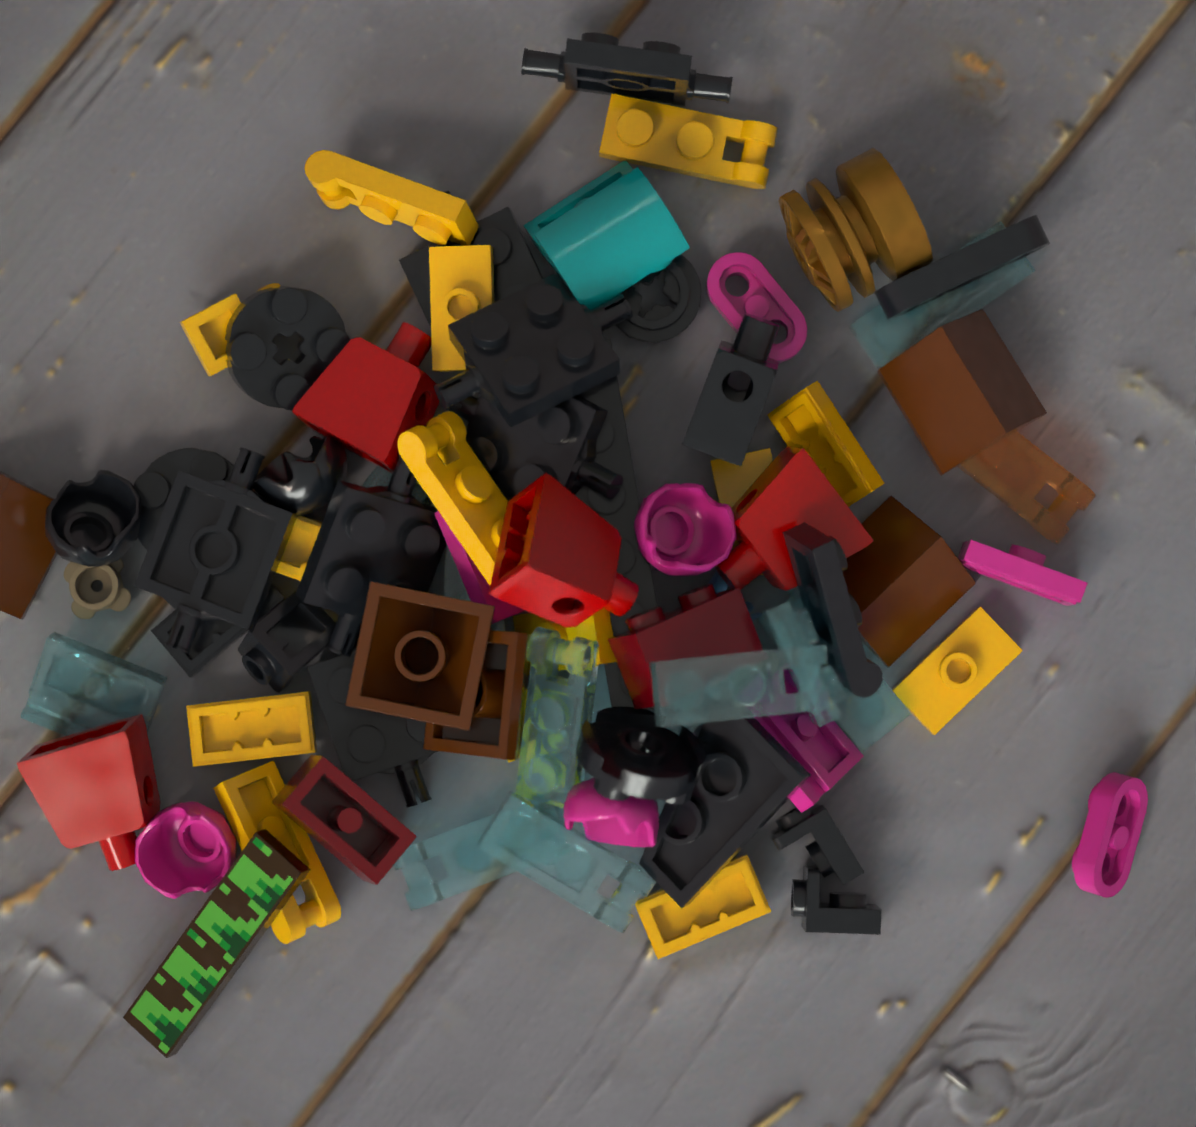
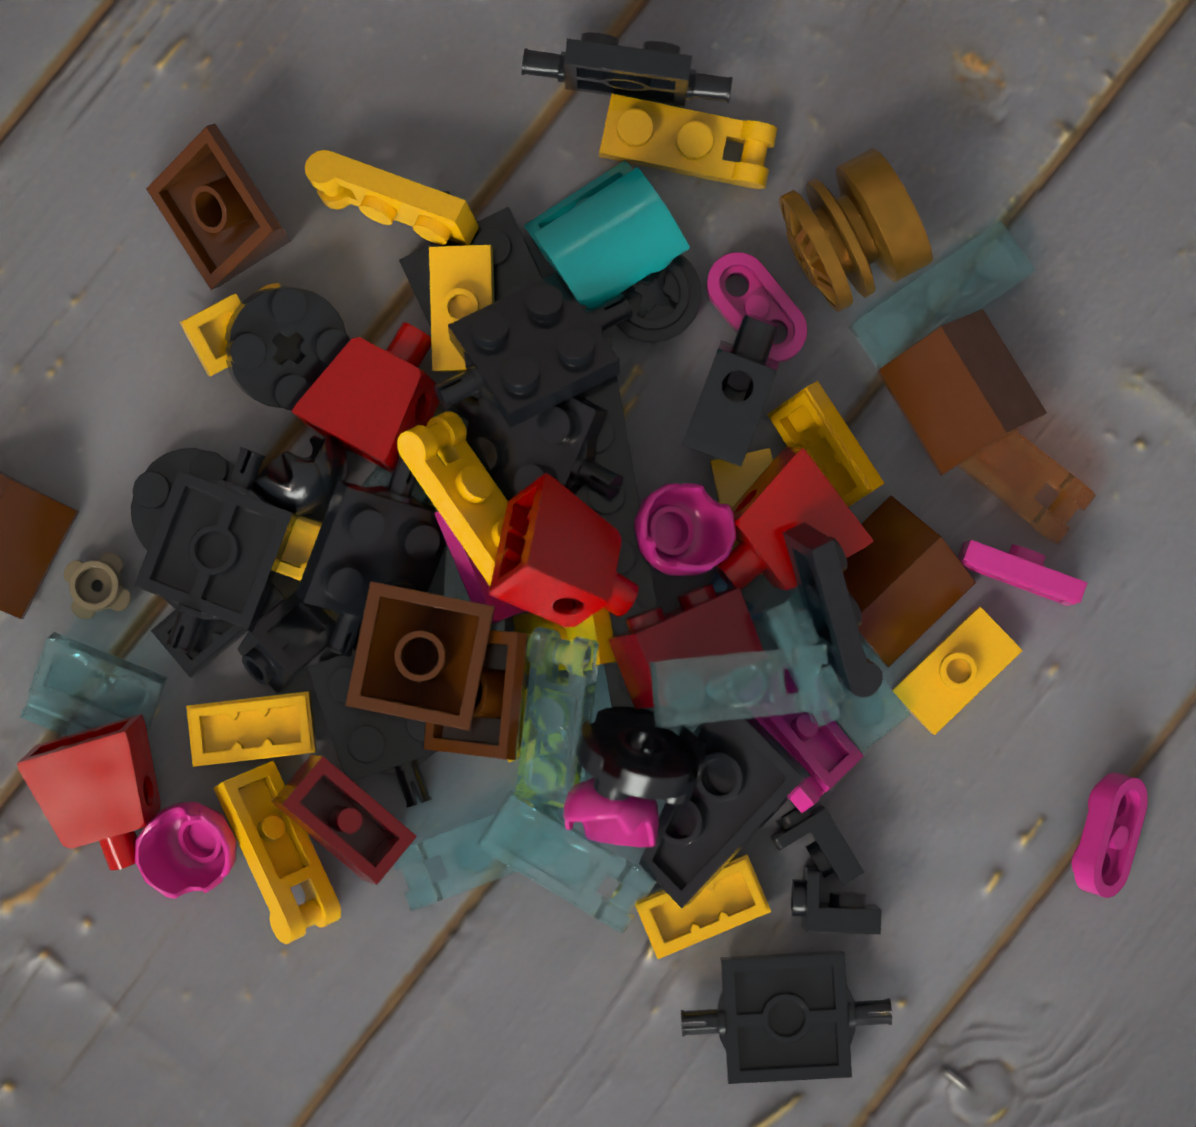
black hair [45,470,141,567] -> none
tile [123,829,311,1058] -> none
black beam [874,215,1050,321] -> none
none -> reddish brown slope [146,123,291,290]
none -> black plate [681,951,892,1084]

